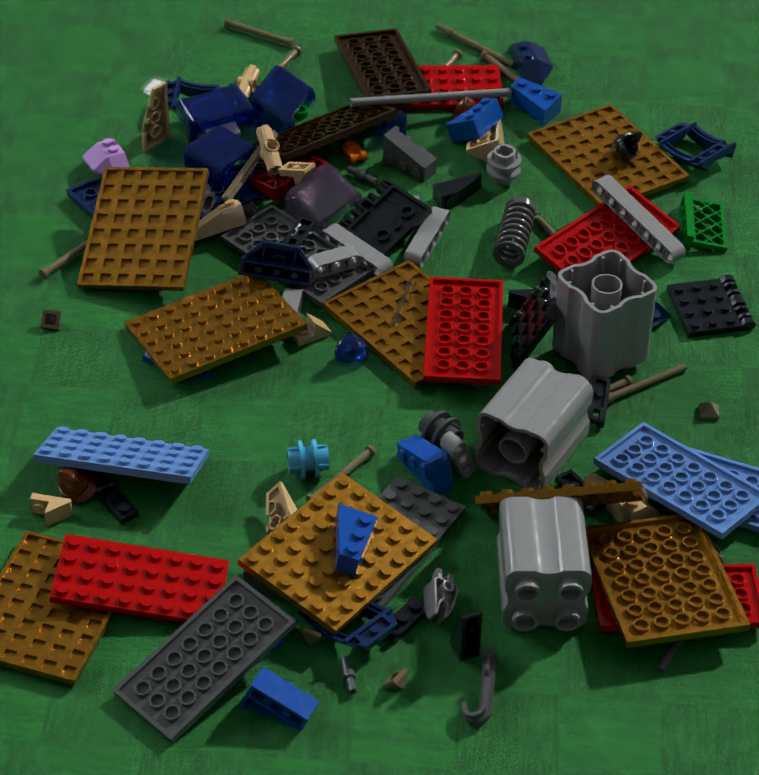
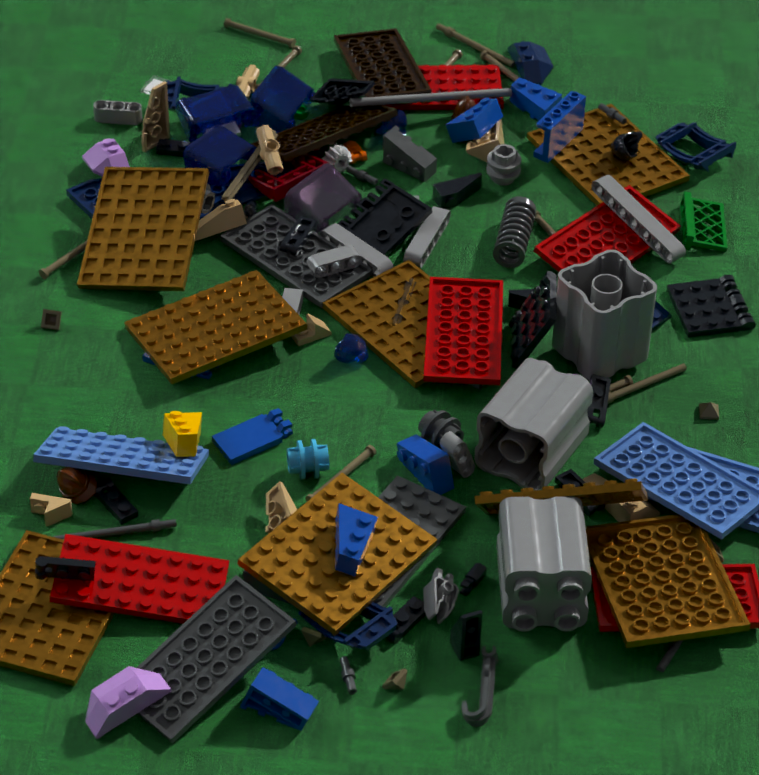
dark blue wedge [238,240,314,287] -> none
tan slope [278,162,316,188] -> none
none -> black plate [35,556,96,581]
none -> dark grey bar [54,519,177,540]
none -> lavender wedge [85,666,171,739]
none -> light grey beam [93,100,143,125]
none -> black plate [156,139,206,159]
none -> yellow wedge [163,411,202,457]
none -> blue tile [212,408,293,465]
none -> black wedge [309,78,375,105]
none -> white gear [322,144,352,175]
none -> black bar [460,563,487,596]
none -> blue panel [533,91,586,163]
none -> dark grey bar [598,103,627,124]

